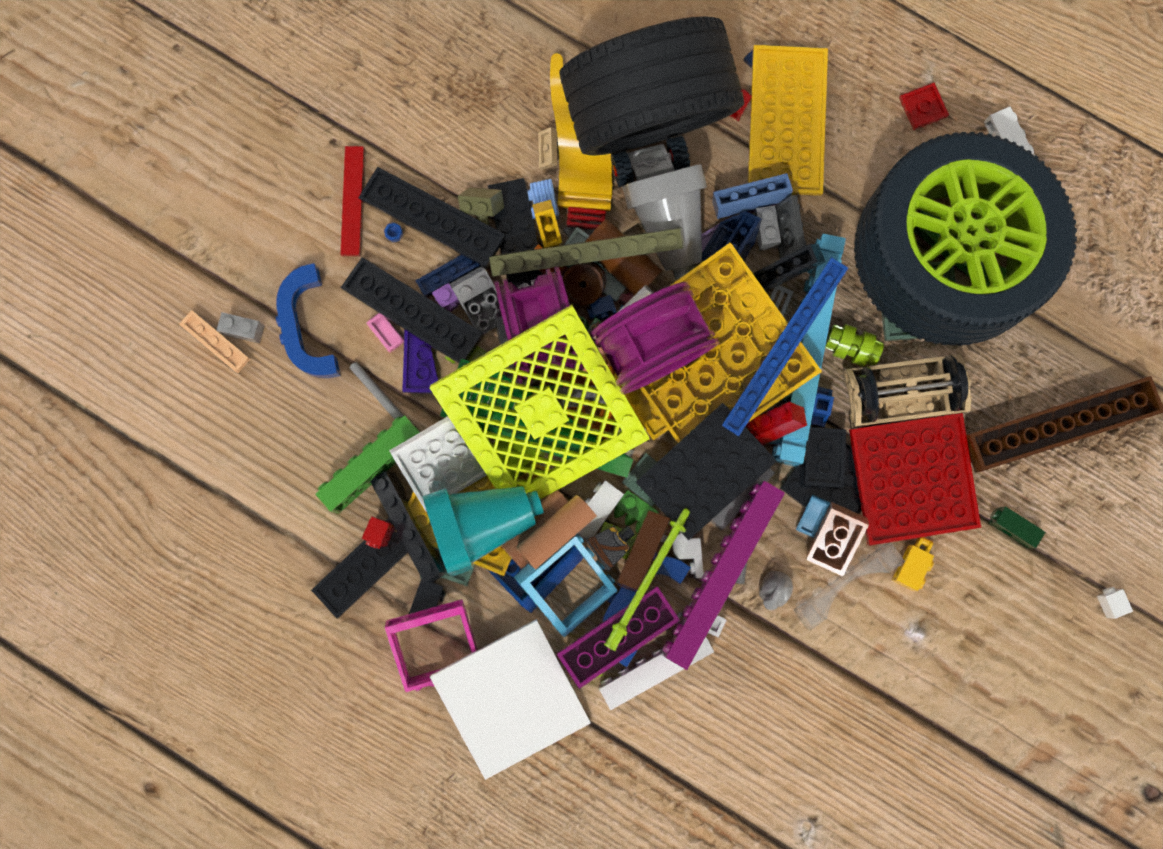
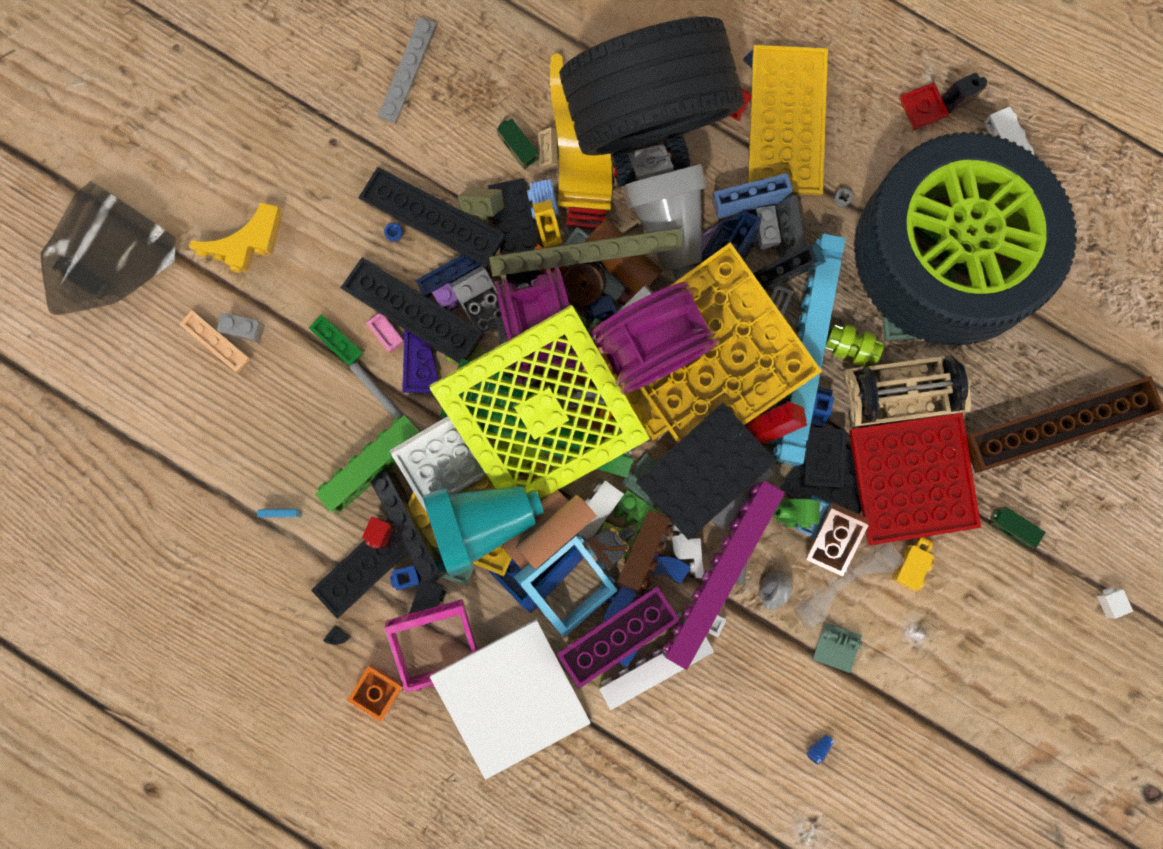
blue arch [276,263,341,378] -> none
red tile [340,146,365,257] -> none
lime bar [604,509,690,651] -> none
blue plate [722,257,848,437] -> none
none -> clear smoke windscreen [41,181,176,315]
none -> yellow arch [189,203,283,273]
none -> dark azure tile [257,509,301,518]
none -> green plate [309,314,364,366]
none -> black tile [323,625,351,645]
none -> orange brick [347,664,404,722]
none -> light grey plate [378,17,437,124]
none -> blue brick [390,565,421,591]
none -> dark green brick [497,118,539,170]
none -> bright green brick [773,499,820,528]
none -> blue cone [806,734,834,765]
none -> sand green hinge [813,622,863,673]
none -> light grey bush [834,188,853,207]
none -> black torso [941,73,988,114]

